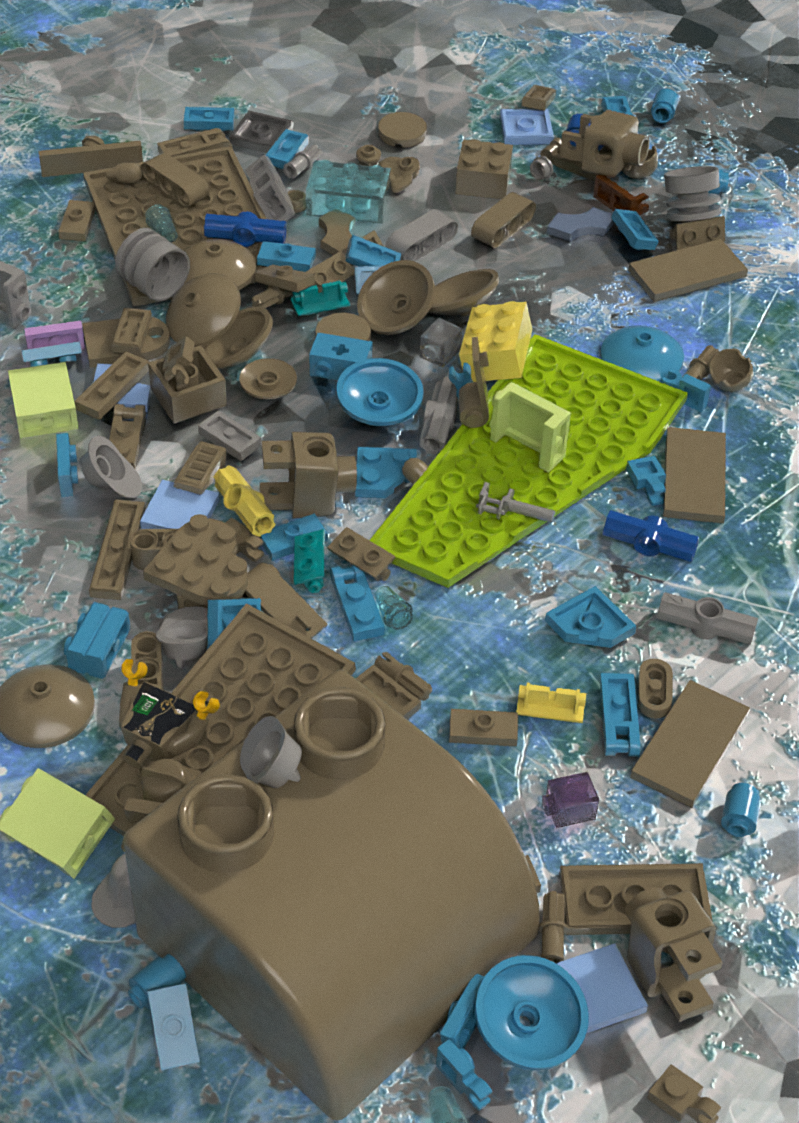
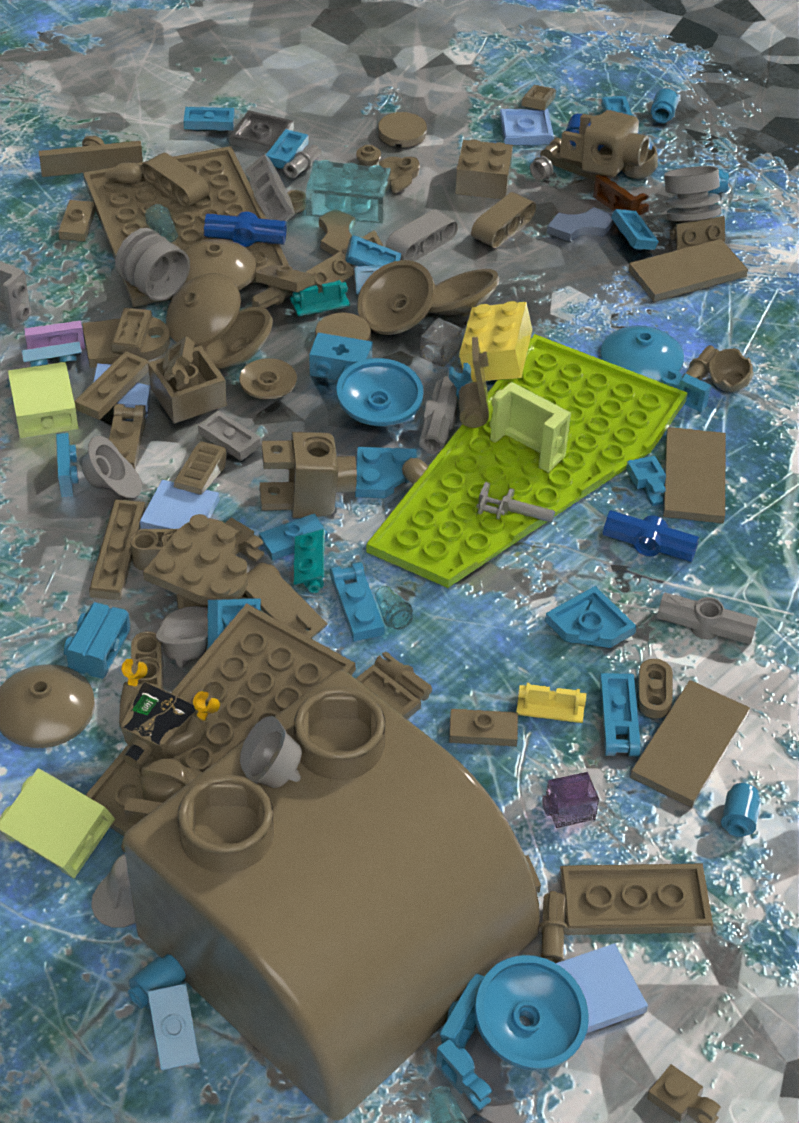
dark tan plate [157,128,232,157] -> none
light yellow piece [213,465,276,537] -> none
dark azure plate [257,241,316,272] -> none
dark tan hinge [327,527,395,581] -> none
dark tan piece [625,887,723,1022] -> none

